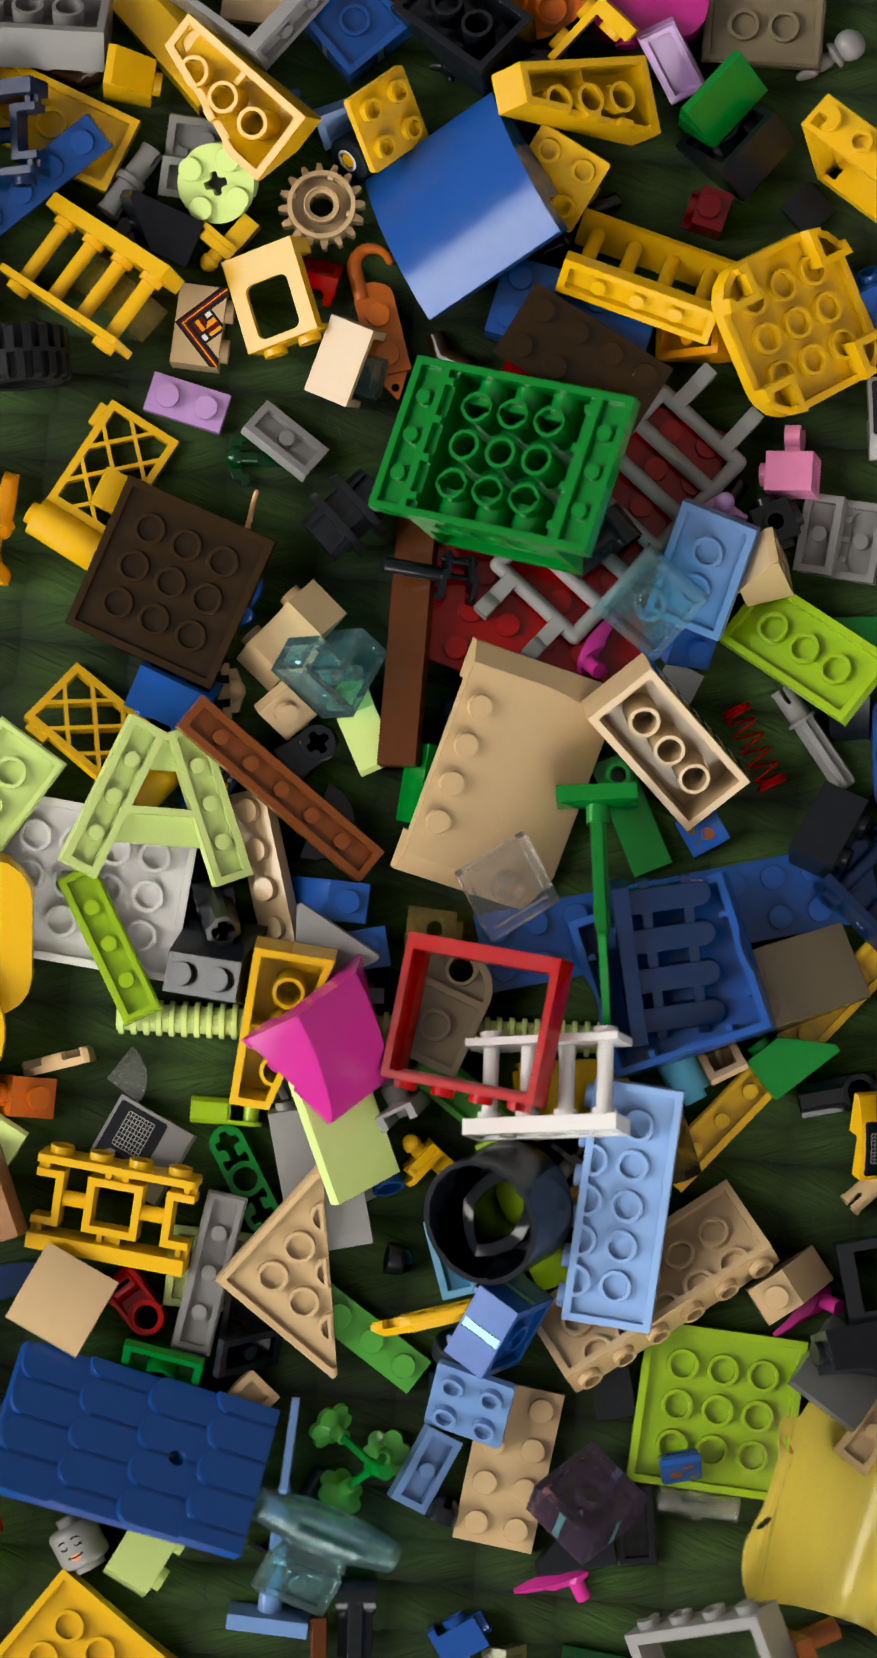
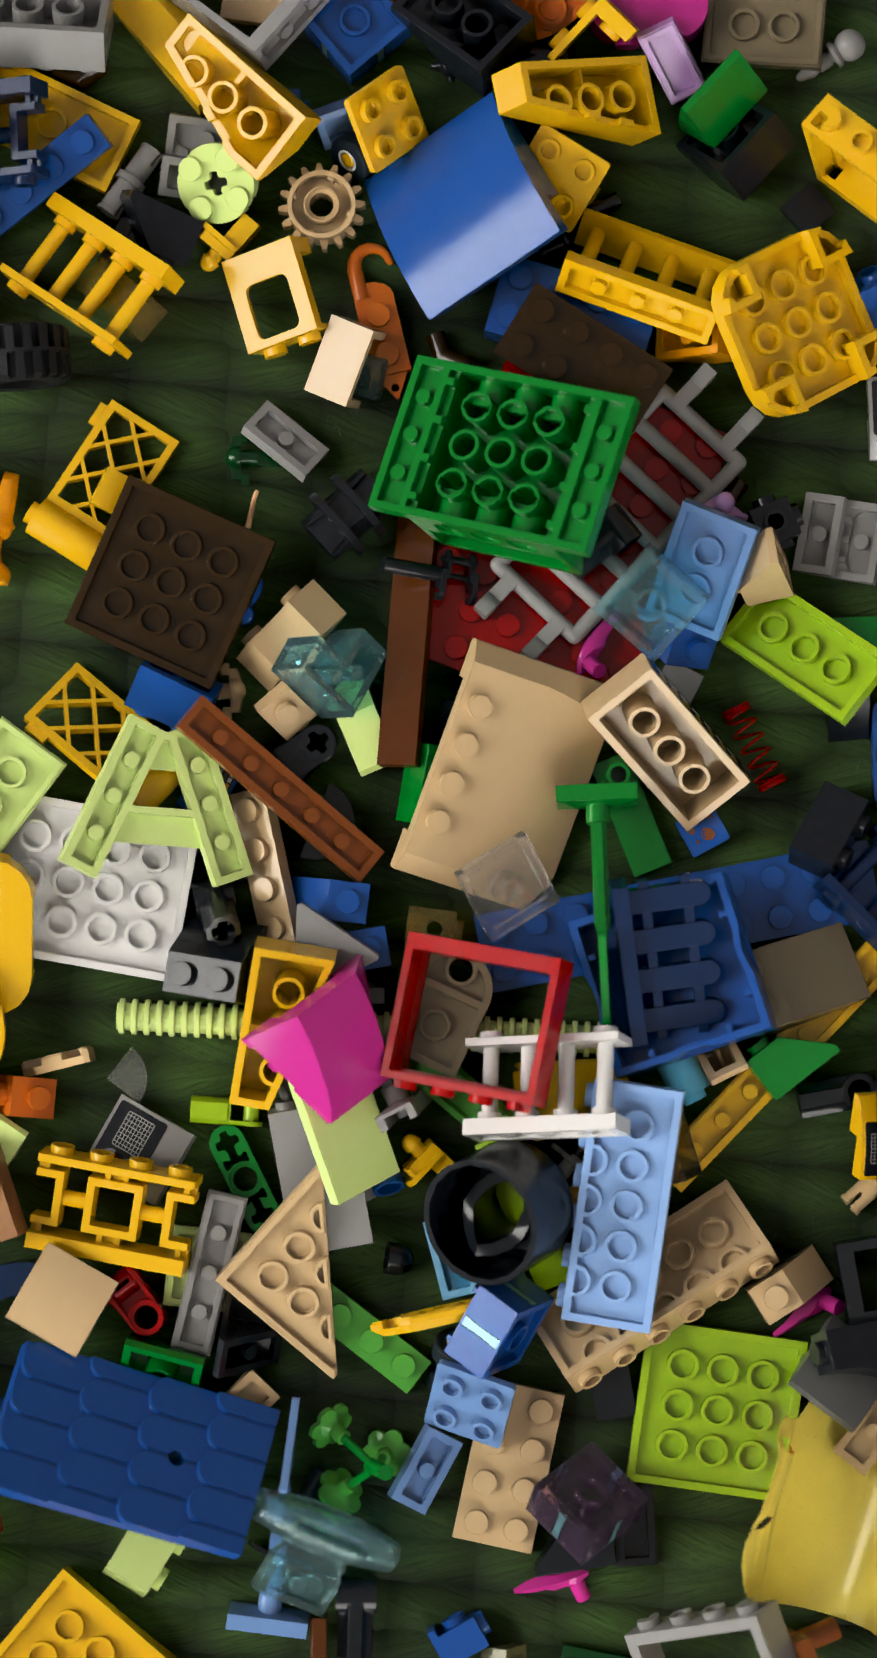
light grey head [49,1514,109,1575] -> none
lime tile [57,870,163,1026] -> none
yellow slope [103,43,163,108] -> none
lavender plate [143,371,232,435] -> none
tan brick [169,283,235,374] -> none
red tile [303,256,344,307] -> none
black hinge [424,1494,459,1528] -> none
clear pin [656,1485,740,1523] -> none
blue slope [657,1448,702,1485] -> none
dark red brick [680,185,734,241] -> none
bright pink brick [758,425,821,499] -> none
light grey axle [770,686,855,789] -> none

